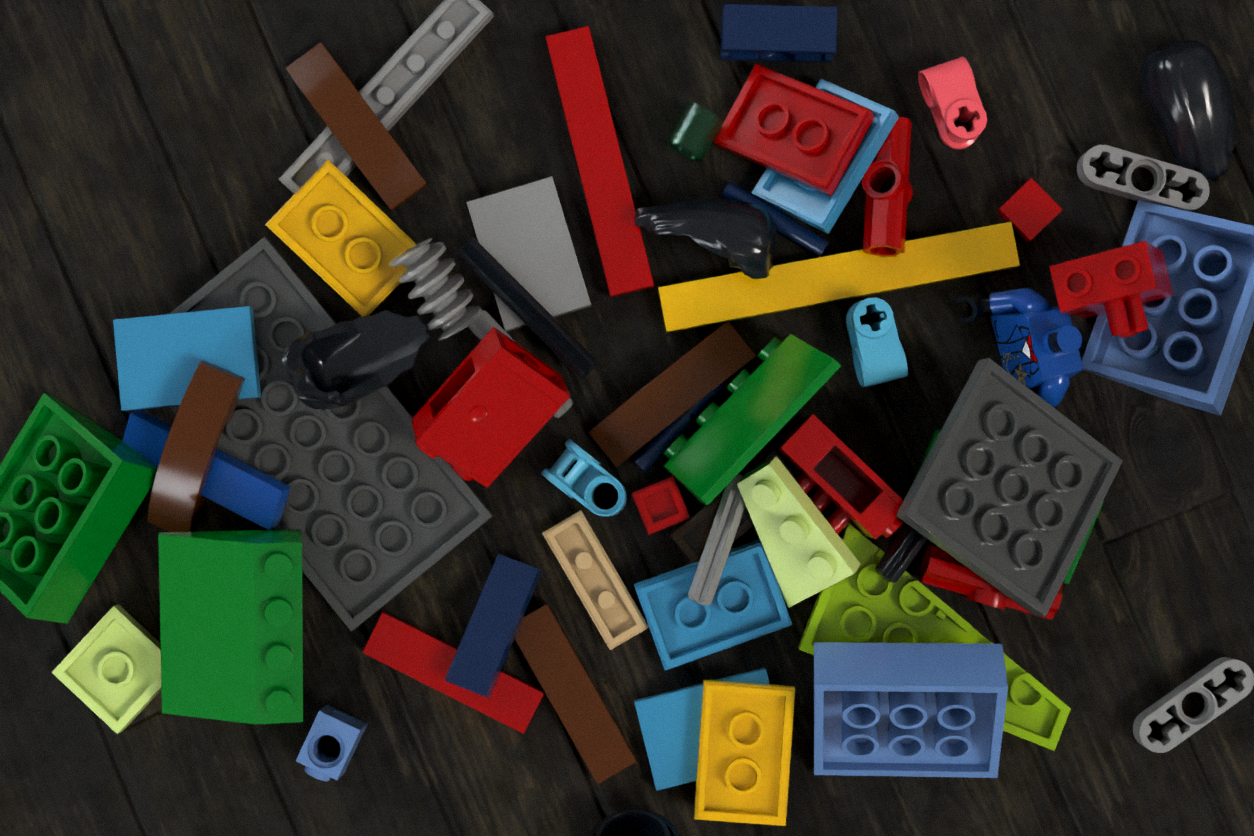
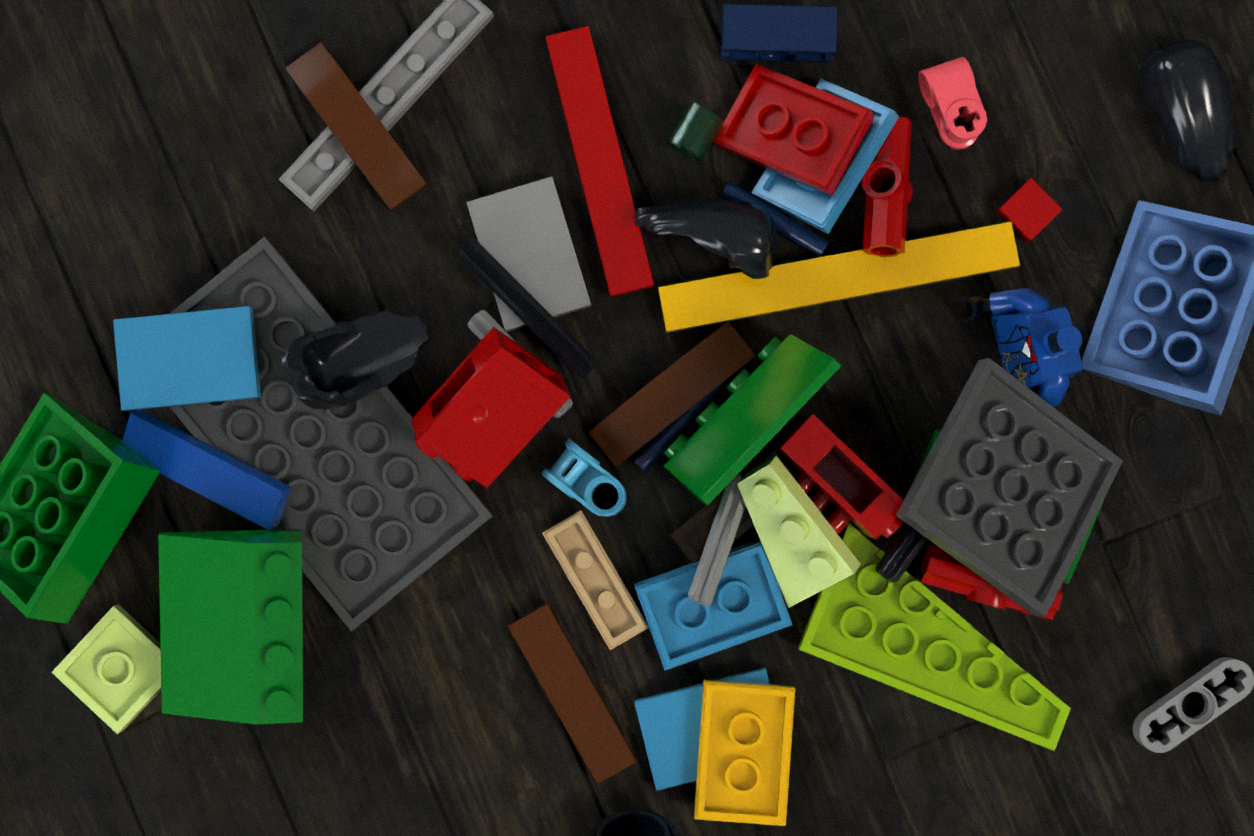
reddish brown slope [147,361,245,532] -> none
yellow tile [265,160,416,316] -> none
medium blue brick [296,705,368,781] -> none
red tile [362,611,545,734] -> none
light grey piece [389,238,482,341] -> none
dark blue tile [445,554,542,699] -> none
red tile [632,476,690,535] -> none
medium blue slope [814,642,1008,778] -> none
medium azure piece [845,297,908,388] -> none
red piece [1049,241,1174,338] -> none
light grey beam [1077,145,1210,212] -> none

